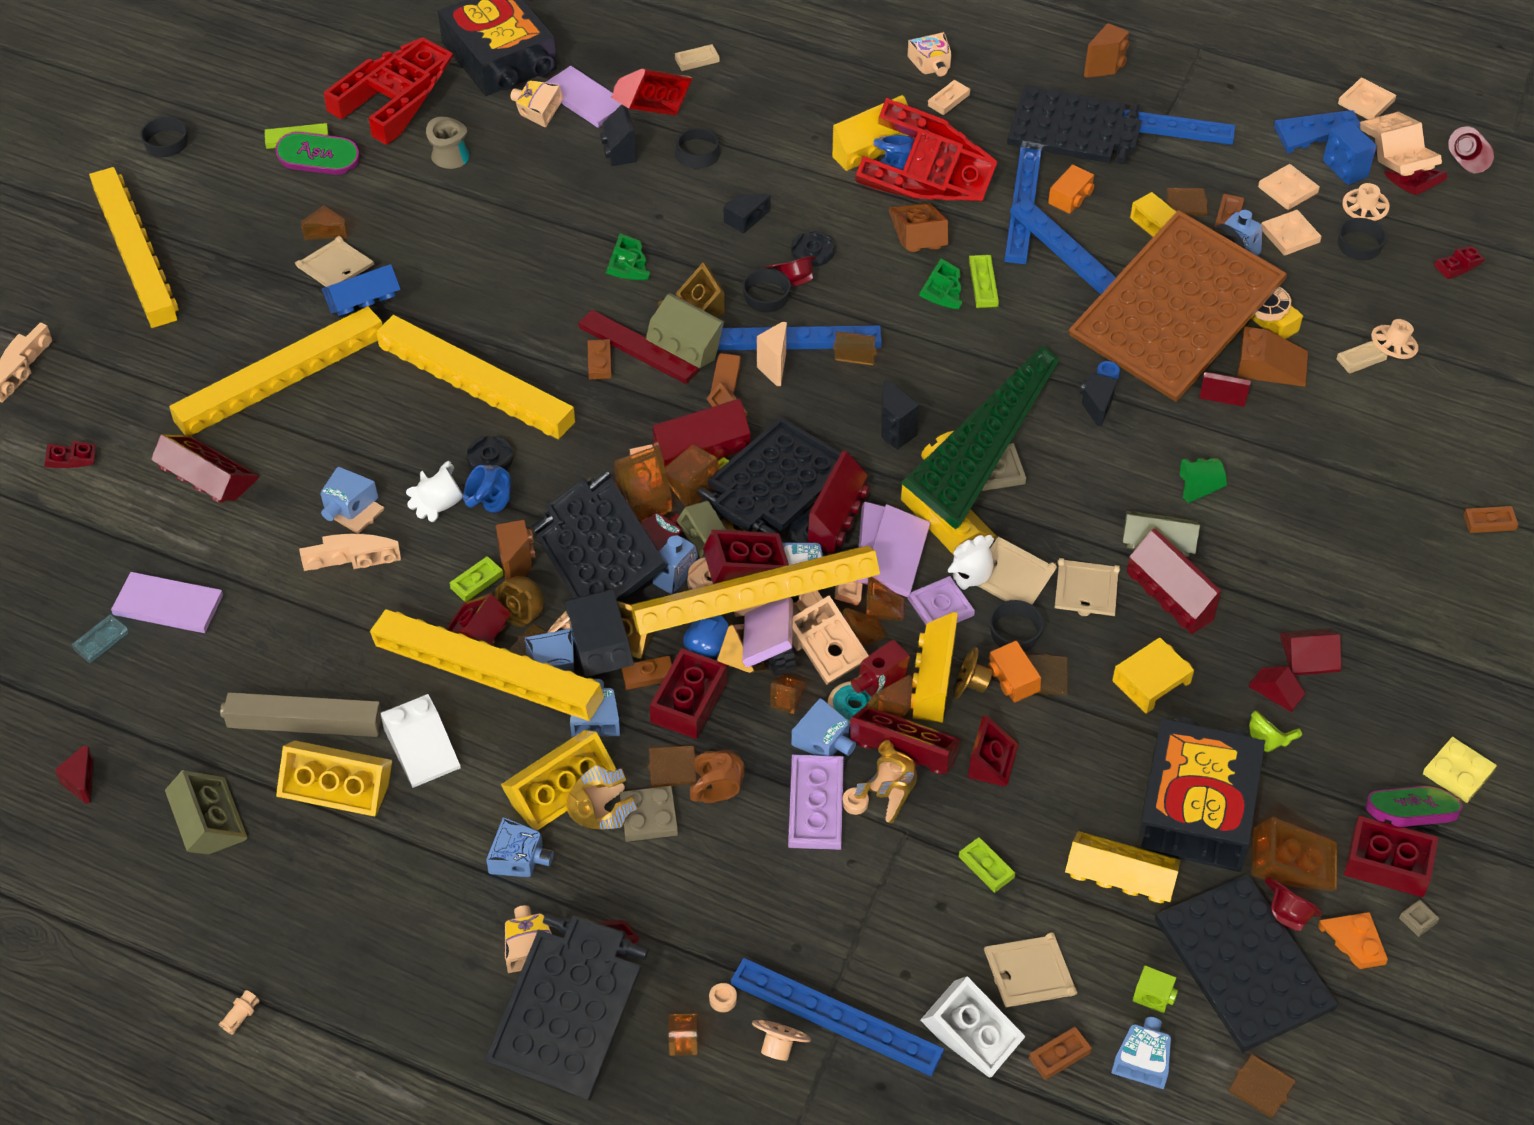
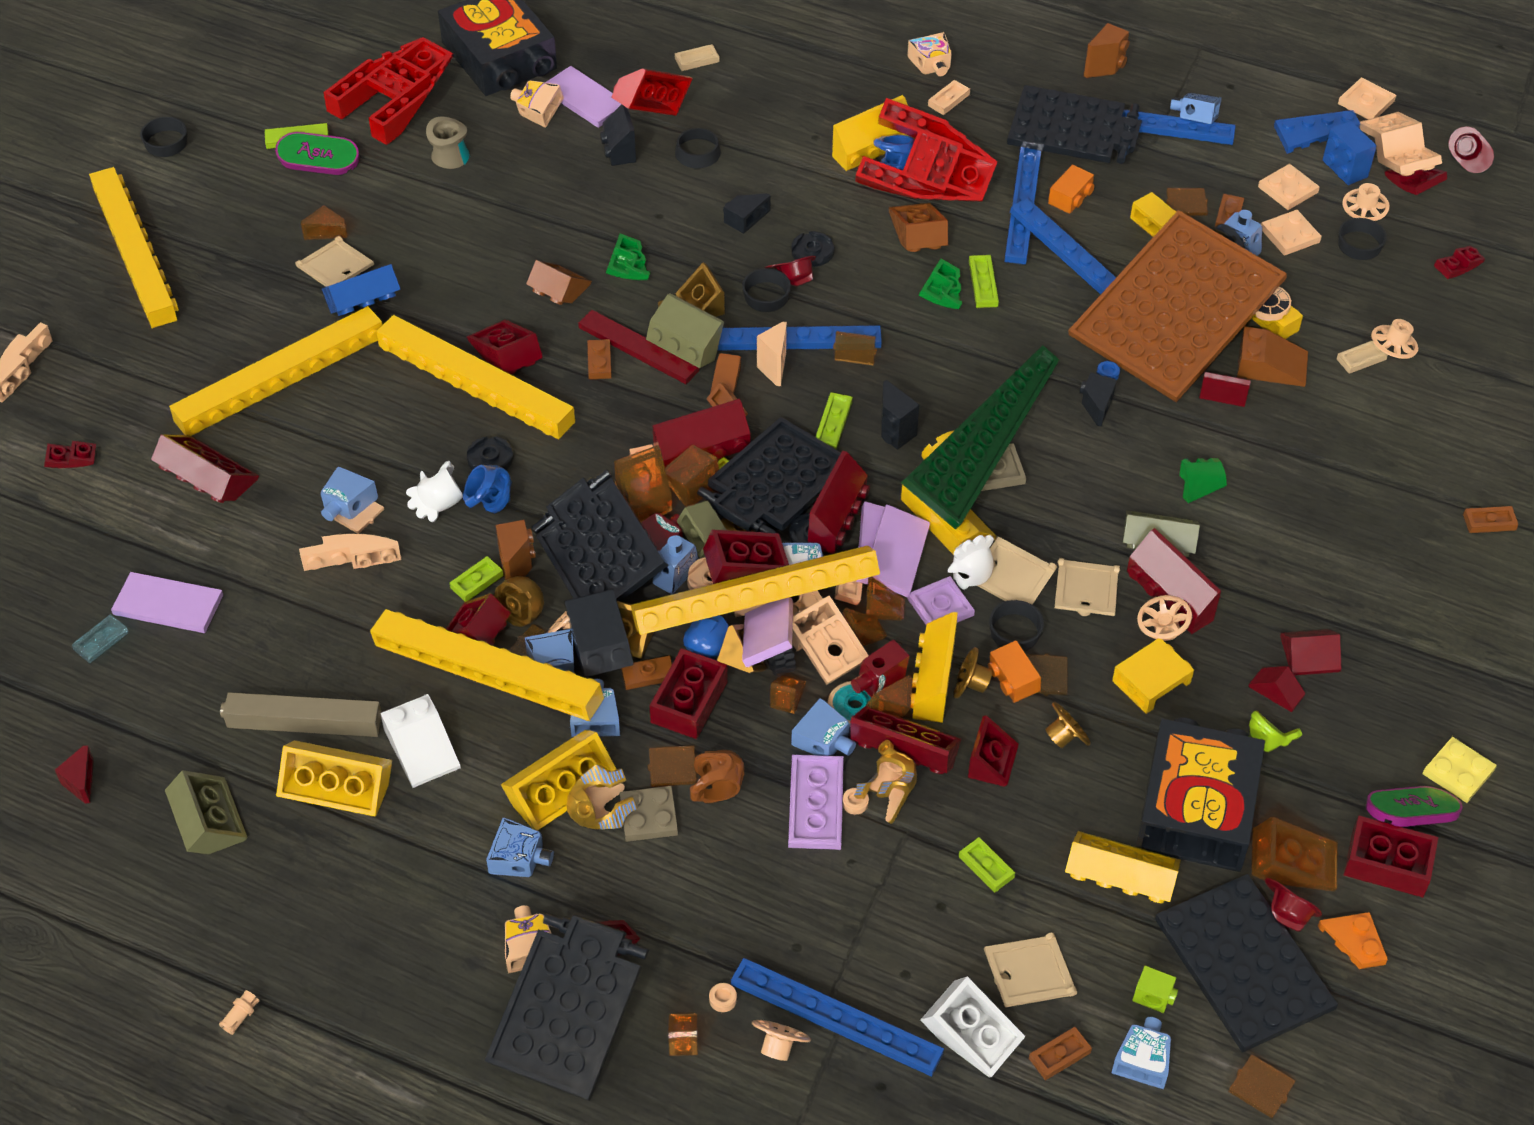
dark tan tile [1399,900,1439,937] -> none
none -> dark red slope [467,320,543,375]
none -> slope [526,260,592,305]
none -> lime tile [815,392,853,450]
none -> pearl gold wheel [1045,702,1091,748]
none -> light nougat wheel [1138,595,1192,641]
none -> medium blue torso [1170,93,1221,124]

